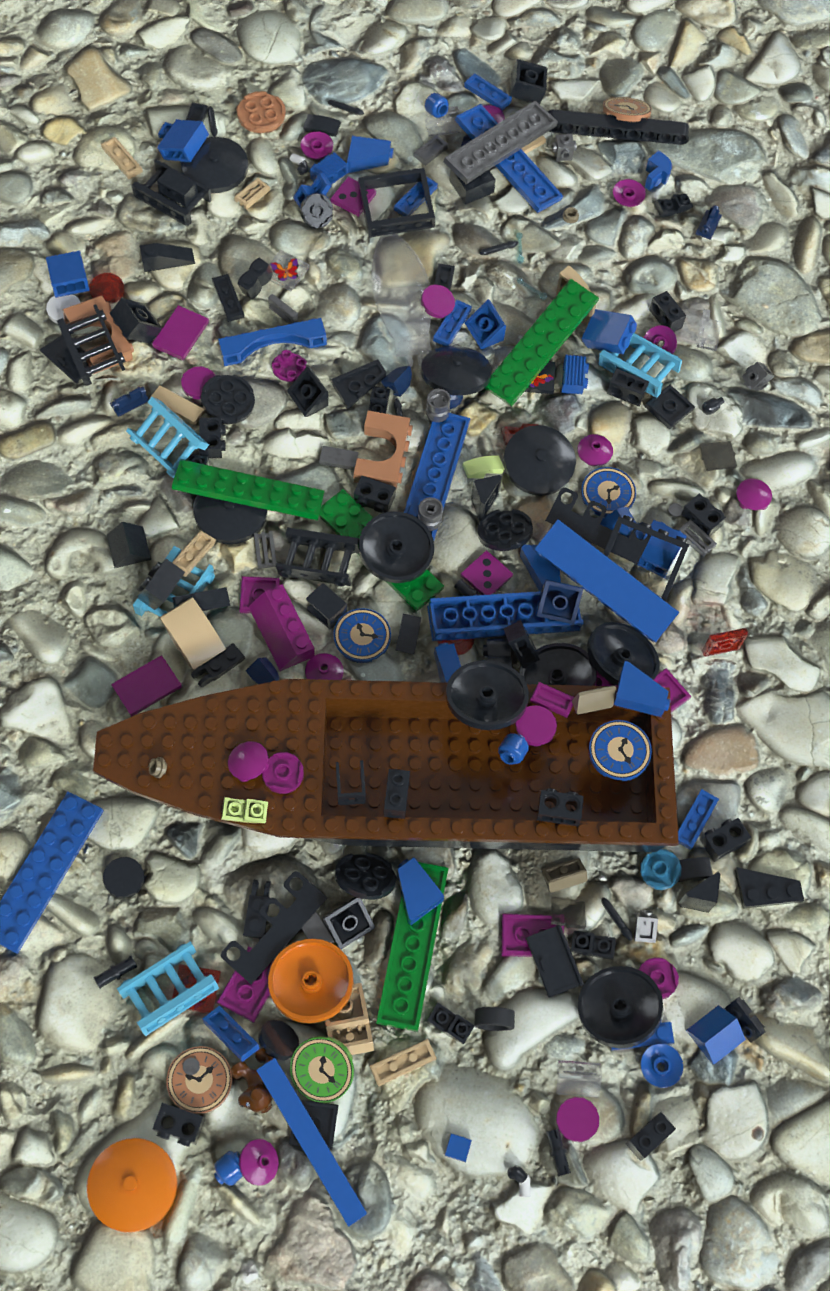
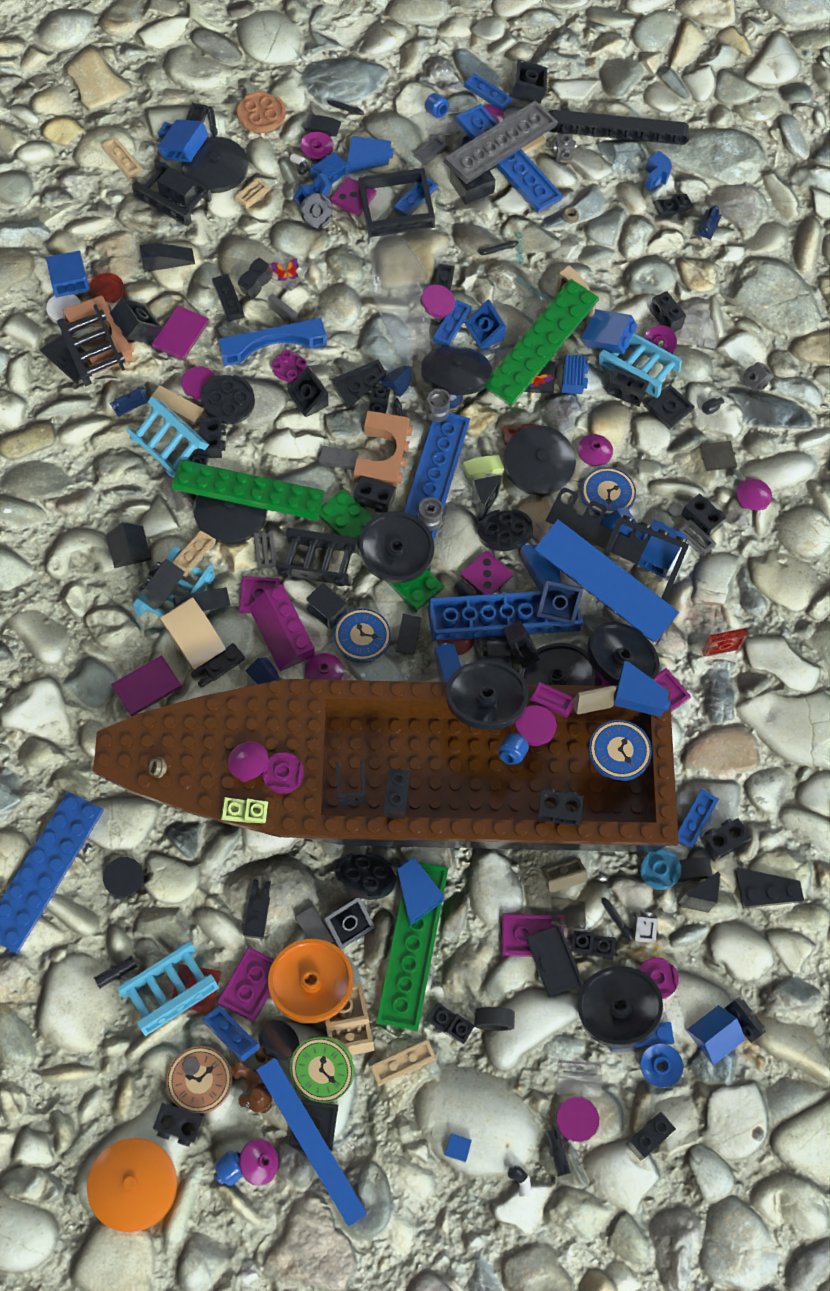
black piece [221,871,328,985] -> none
nougat tile [603,97,652,122] -> none
magenta dish [613,179,646,207] -> none

